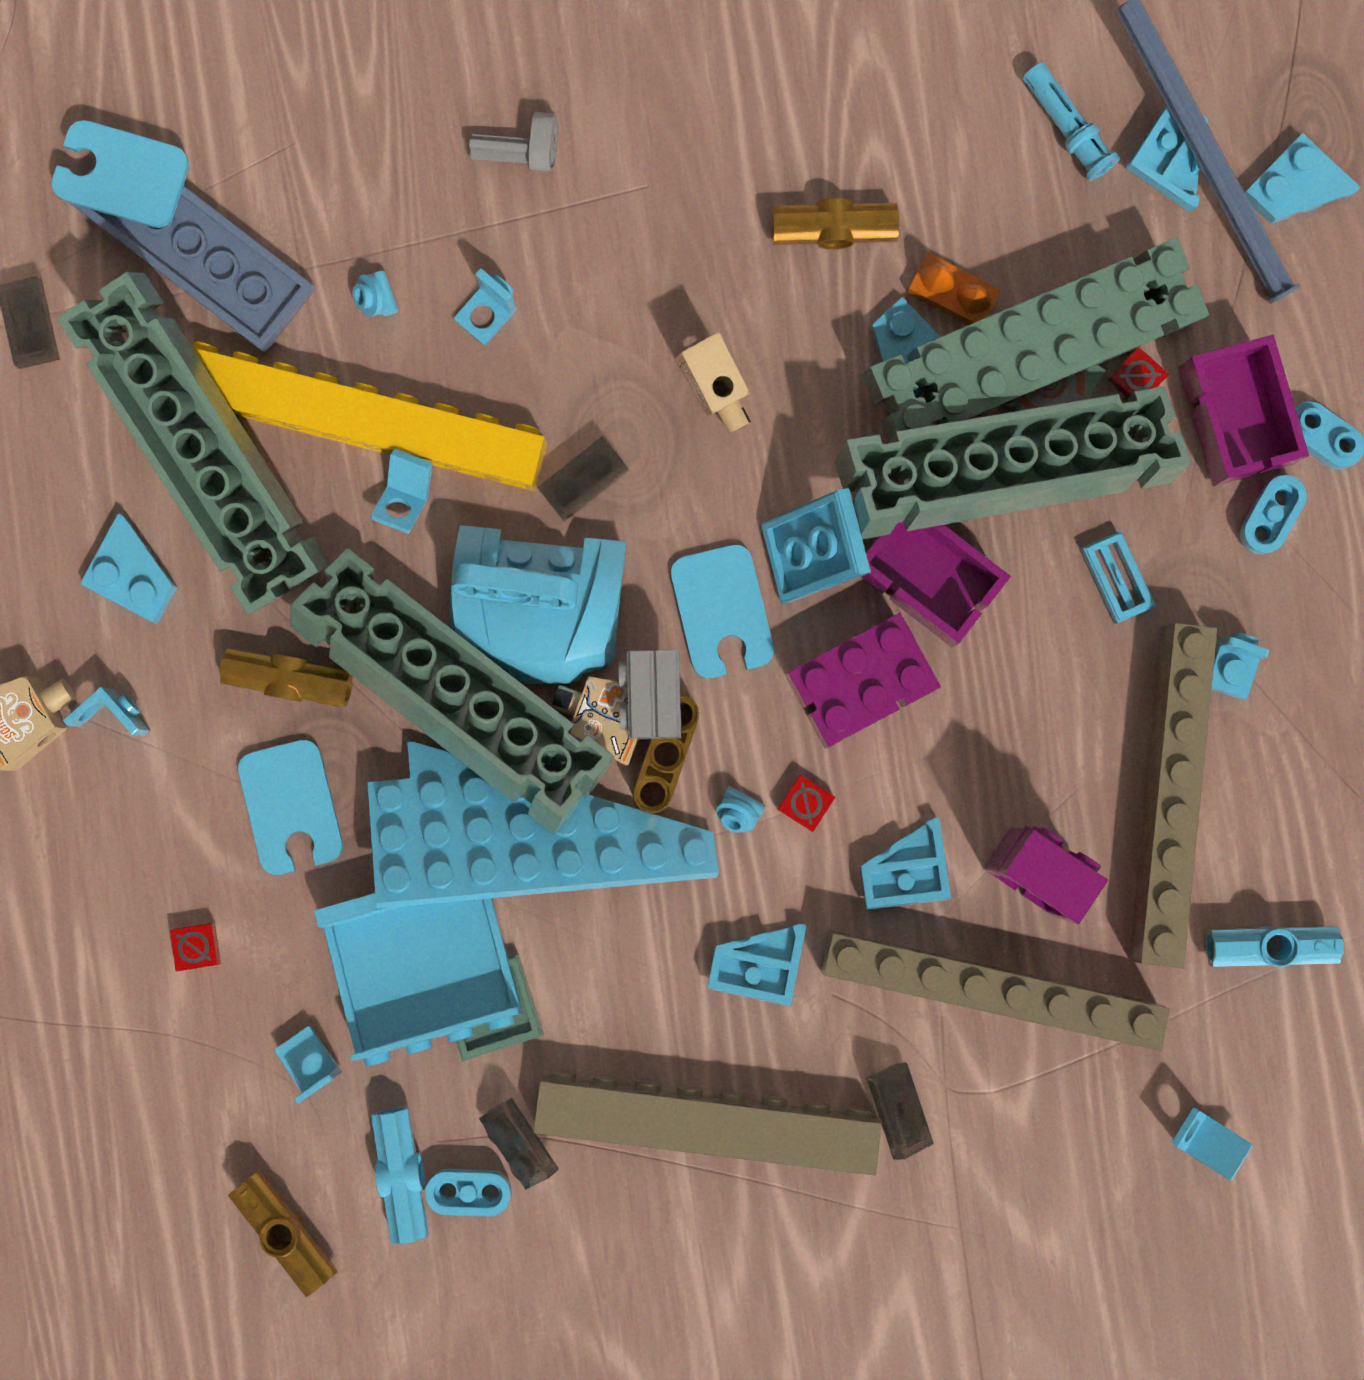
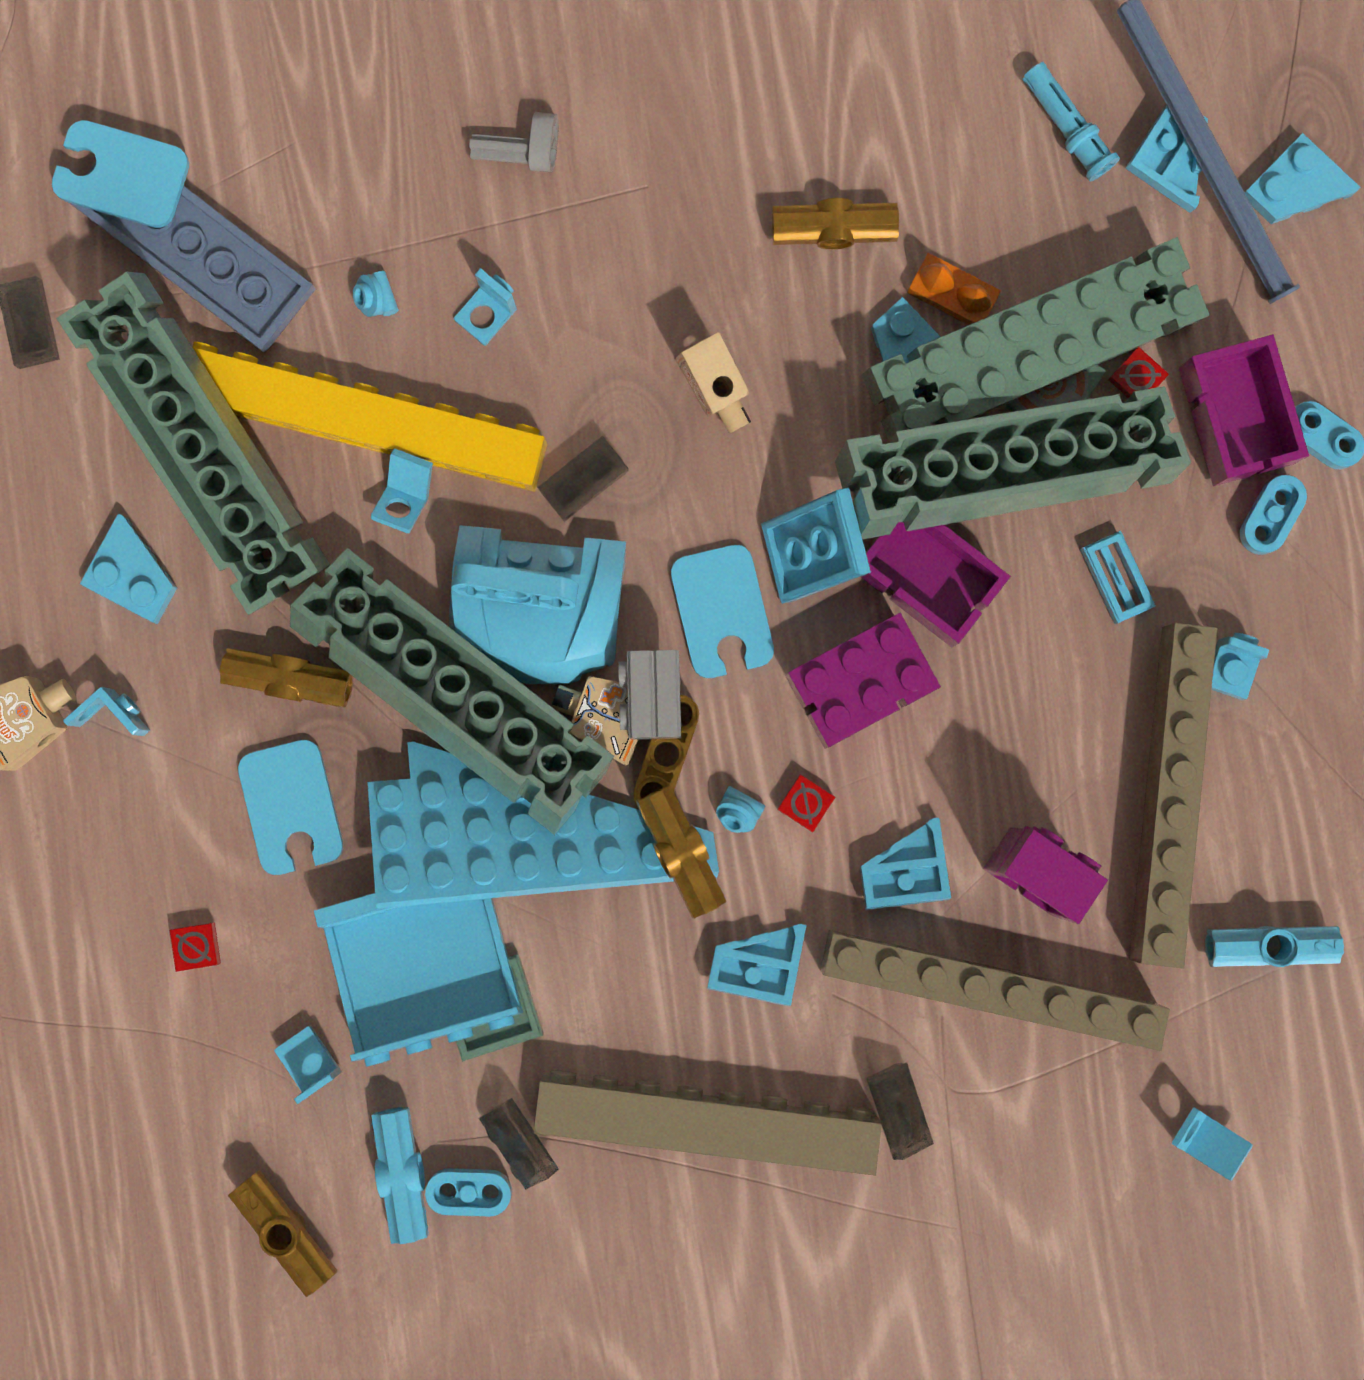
none -> pearl gold piece [636,785,726,918]

